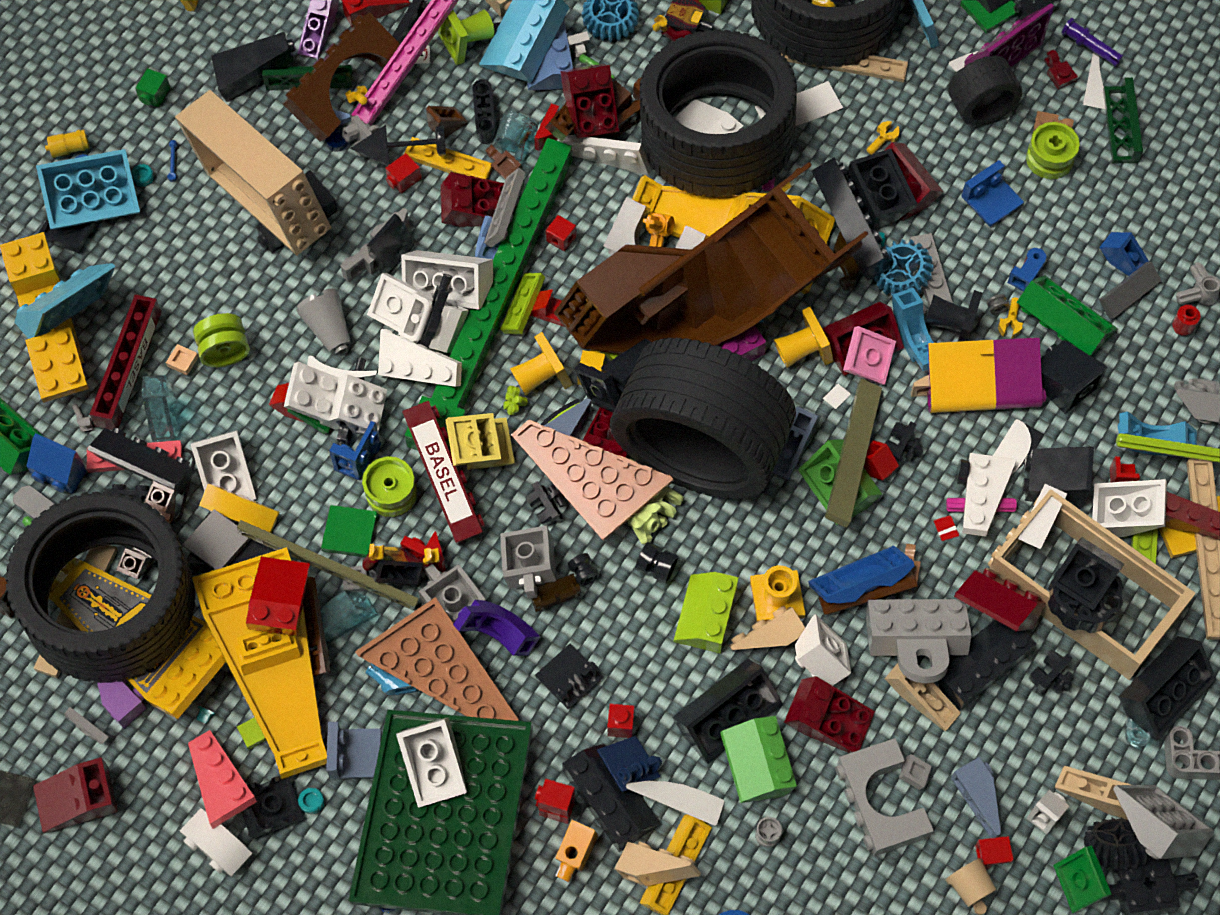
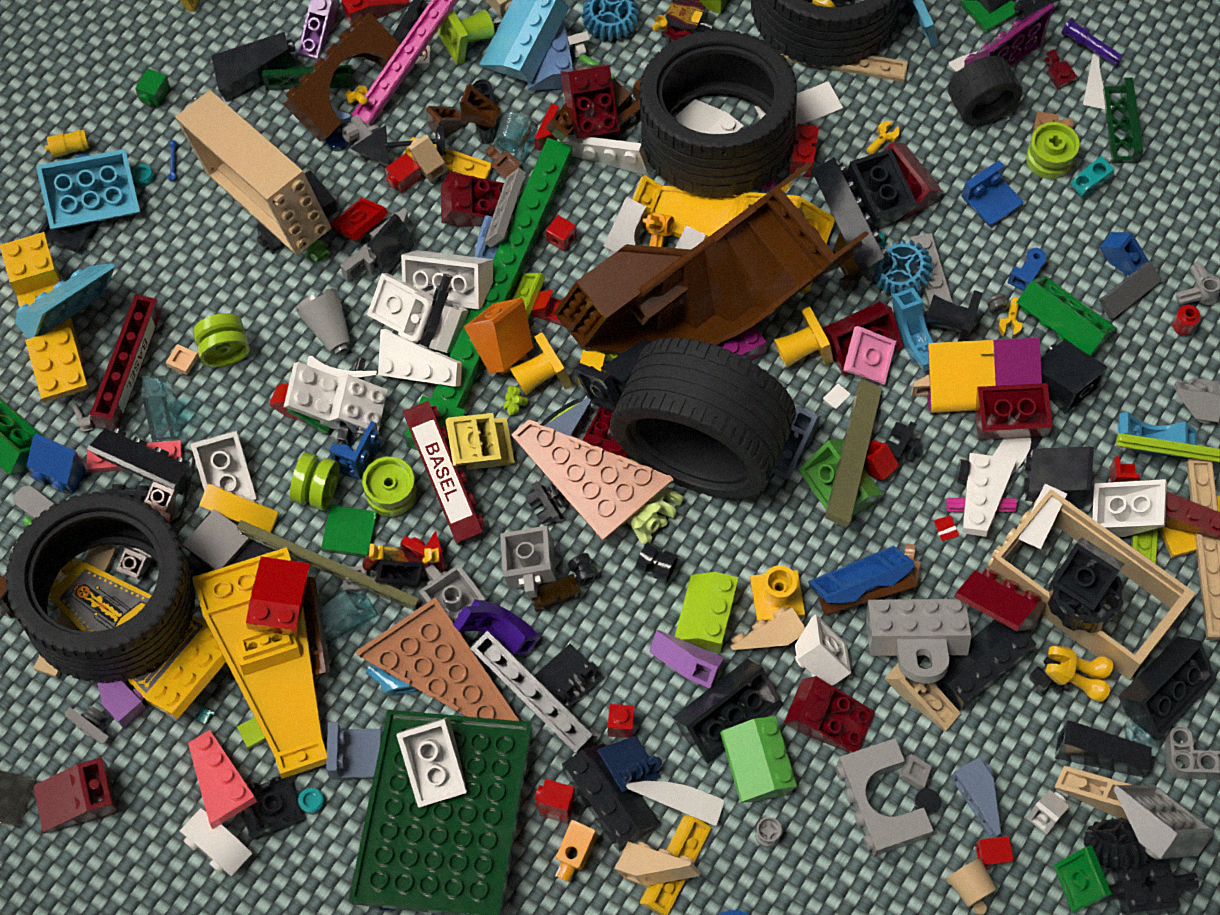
none -> dark grey bush [81,705,106,727]
none -> lime wheel [290,452,340,511]
none -> bright green piece [306,240,330,263]
none -> red plate [330,197,389,241]
none -> tan slope [408,134,448,182]
none -> reddish brown slope [460,84,501,128]
none -> orange slope [464,297,533,374]
none -> brick [470,631,595,754]
none -> medium lavender slope [649,630,724,688]
none -> red piece [789,123,819,178]
none -> black tile [914,788,940,815]
none -> dark red slope [975,383,1053,440]
none -> yellow piece [1045,646,1113,702]
none -> black slope [1055,720,1155,778]
none -> teal leg [1070,156,1115,198]

